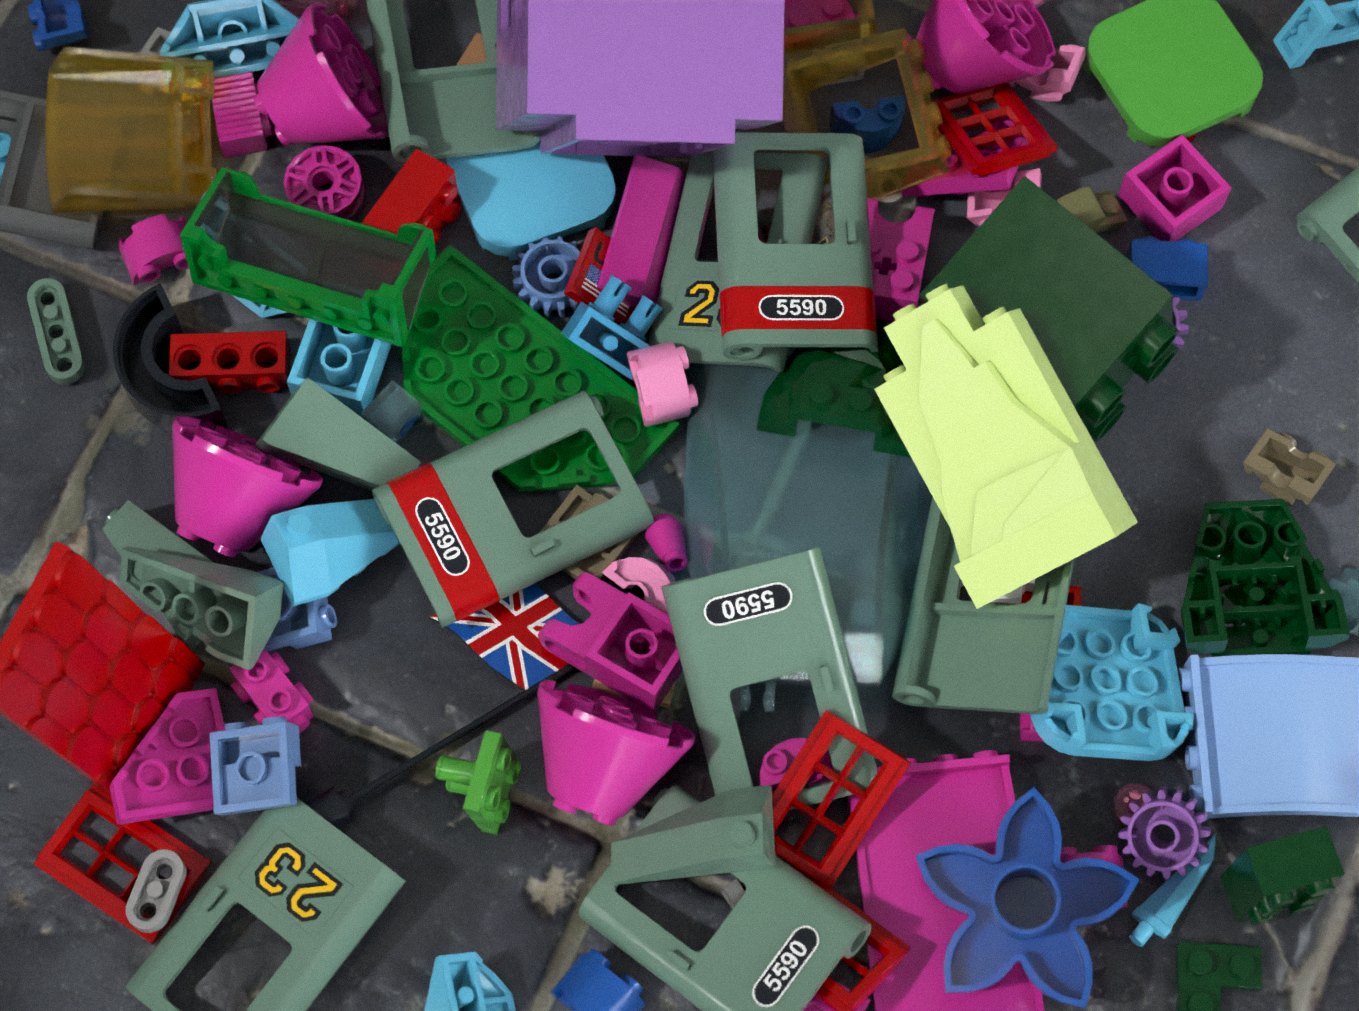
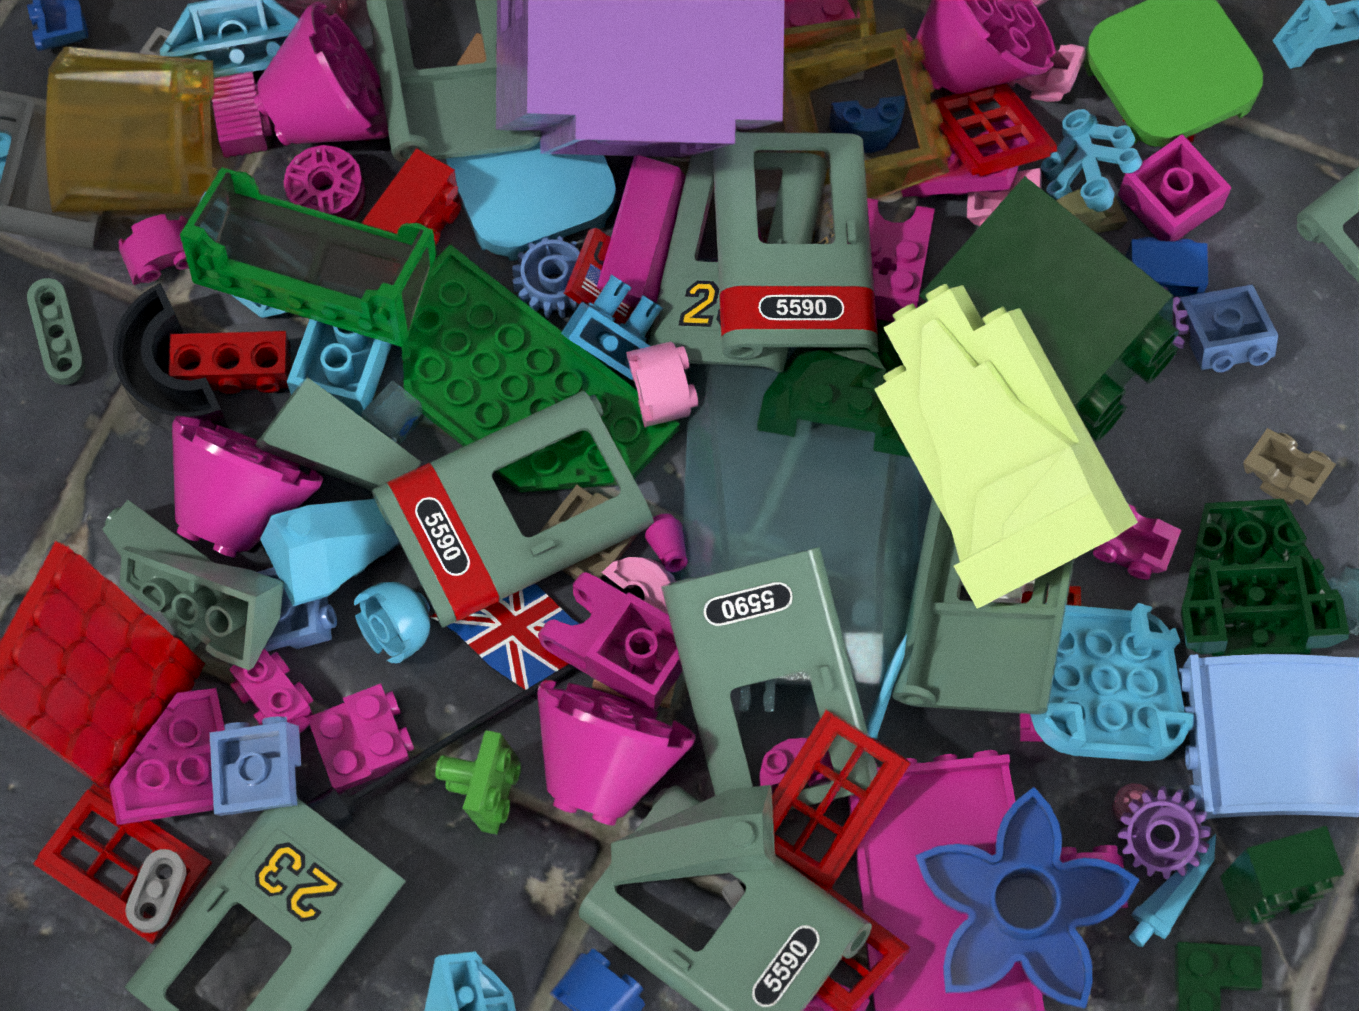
none -> dark pink plate [307,684,414,793]
none -> medium azure cylinder [354,582,430,663]
none -> medium azure bar [865,634,907,740]
none -> medium azure plant [1041,109,1142,212]
none -> dark pink cylinder [1093,504,1182,580]
none -> medium blue plate [1179,284,1278,373]

